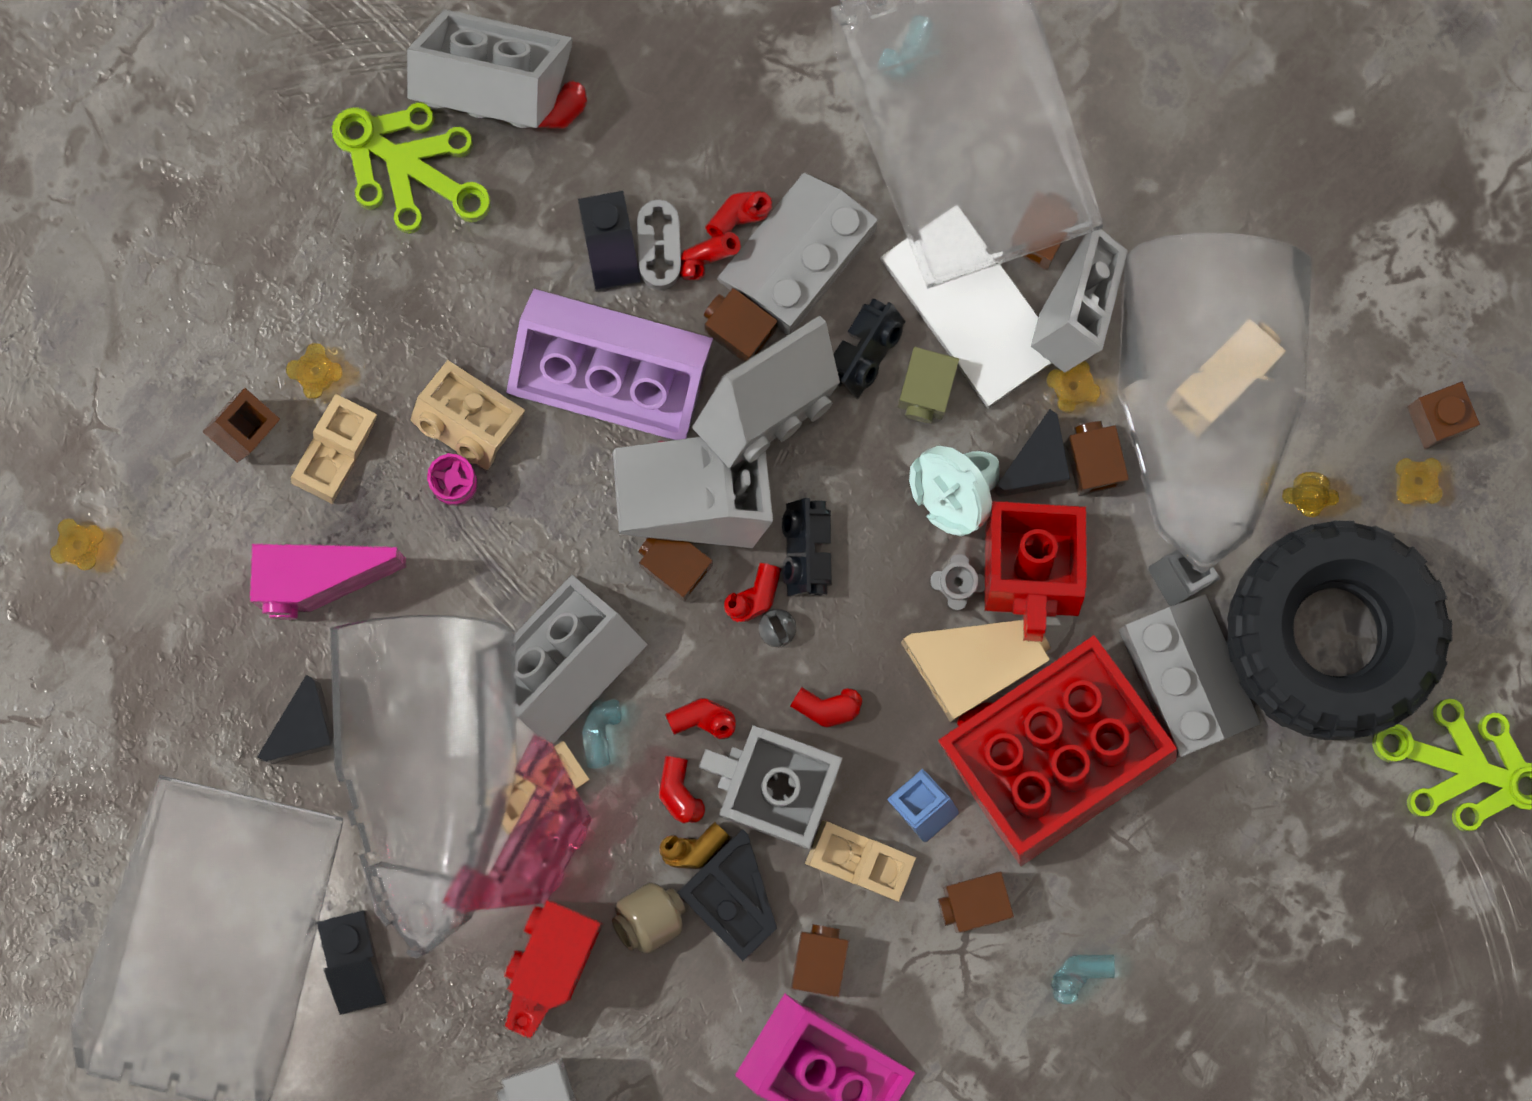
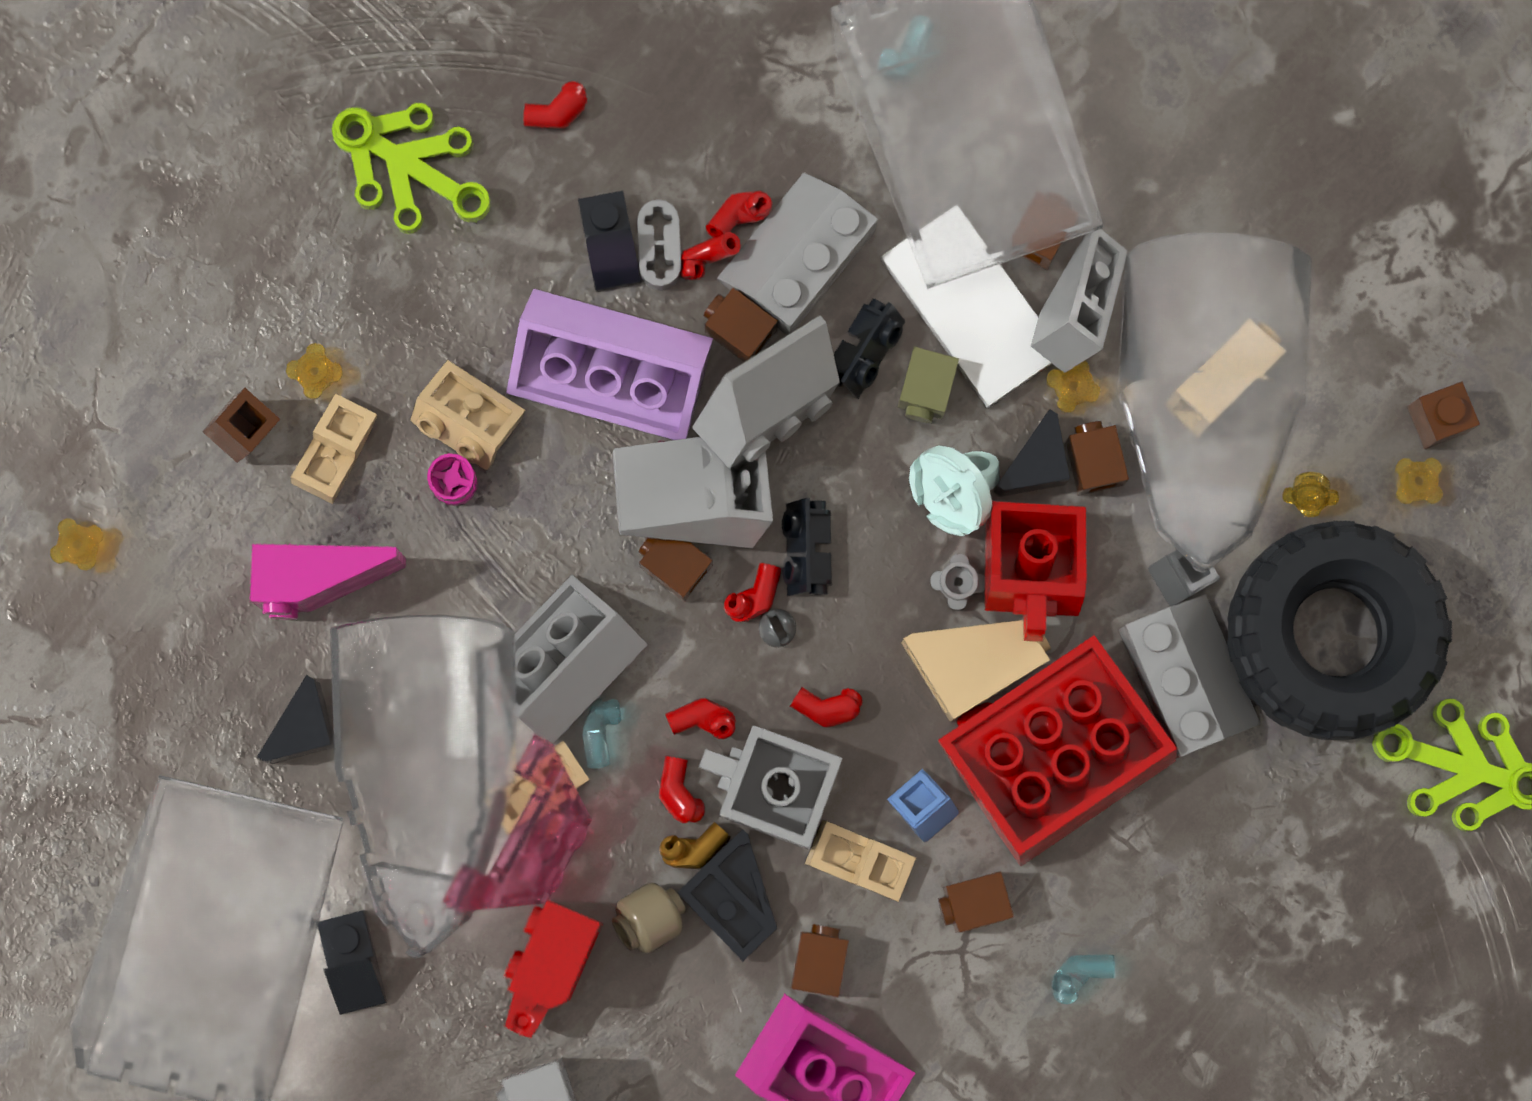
light grey slope [407,9,572,128] -> none

